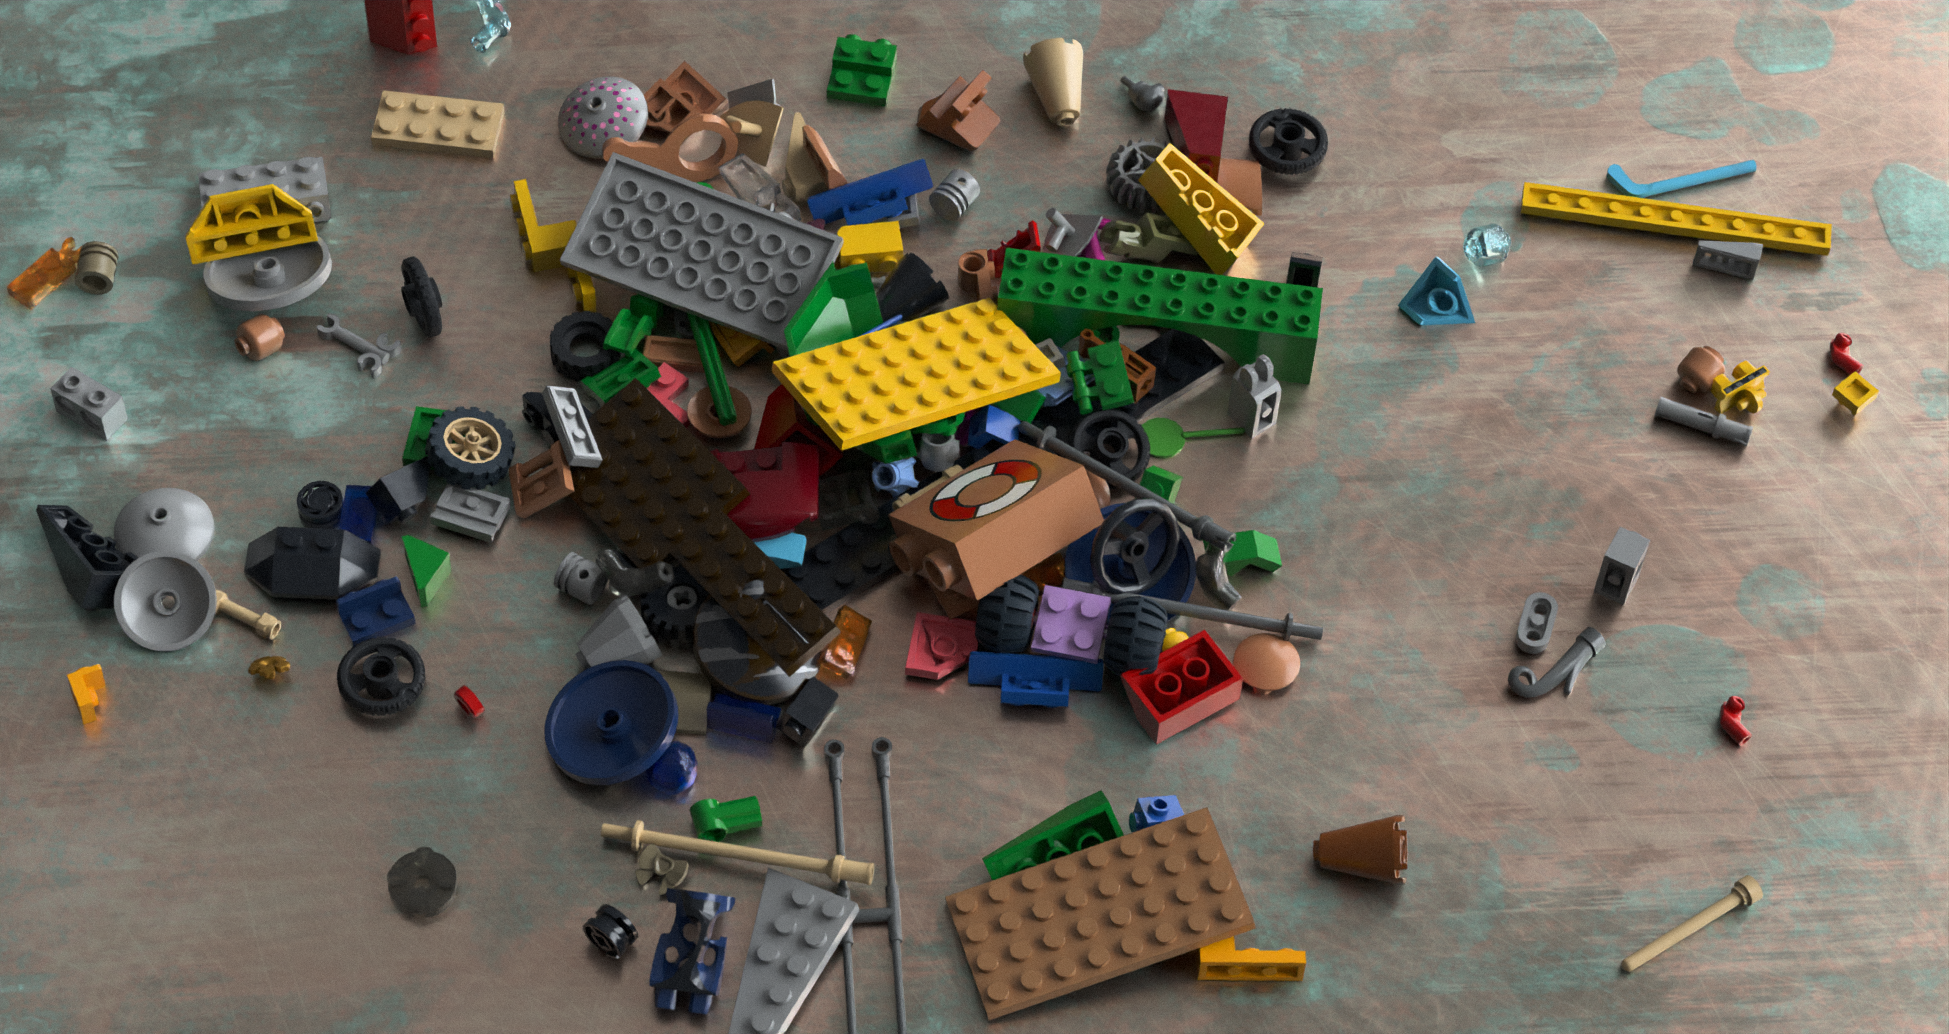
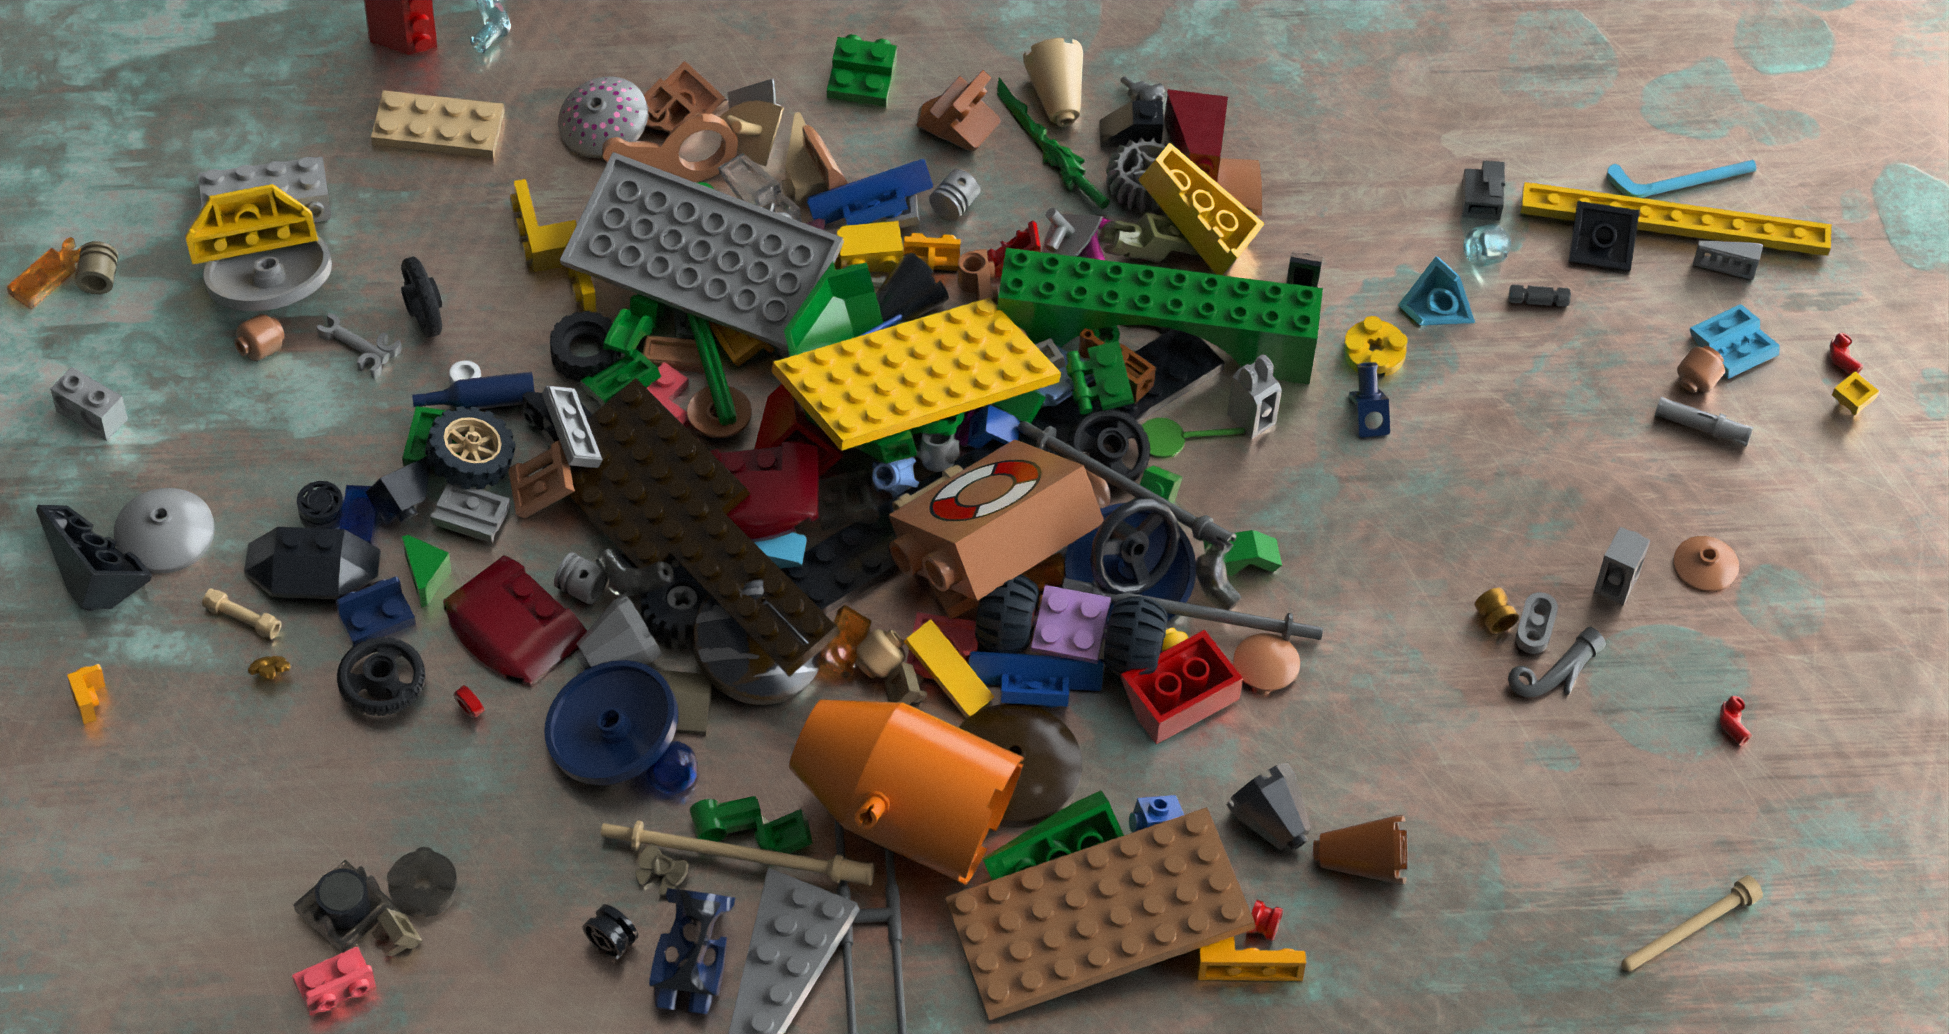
light grey dish [114,550,217,652] -> none
clear blue panel [706,693,781,743] -> none
black bracket [776,677,839,746] -> none
black wheel [1249,108,1328,175] -> none
yellow hips [1710,360,1770,414] -> none
none -> coral bracket [292,946,376,1015]
none -> piece [293,859,395,953]
none -> dark tan tile [372,908,422,957]
none -> dark blue piece [412,371,535,410]
none -> dark red slope [443,555,587,687]
none -> white tile [449,360,481,385]
none -> green bracket [755,809,813,854]
none -> orange piece [789,699,1024,885]
none -> tan head [856,629,906,679]
none -> dark tan tile [884,663,928,705]
none -> light orange hips [903,233,961,275]
none -> yellow tile [903,619,995,719]
none -> dark brown dish [958,703,1082,828]
none -> green sword [997,77,1110,210]
none -> black slope [1099,101,1164,148]
none -> black cone [1227,762,1311,851]
none -> red wheel [1246,900,1284,942]
none -> yellow plate [1343,316,1408,376]
none -> dark blue bracket [1349,362,1390,437]
none -> dark grey piece [1462,160,1505,220]
none -> pearl gold wheel [1474,588,1519,634]
none -> dark grey axle [1509,284,1571,307]
none -> black slope [1569,201,1640,271]
none -> nougat dish [1673,536,1739,592]
none -> medium azure slope [1690,304,1780,379]

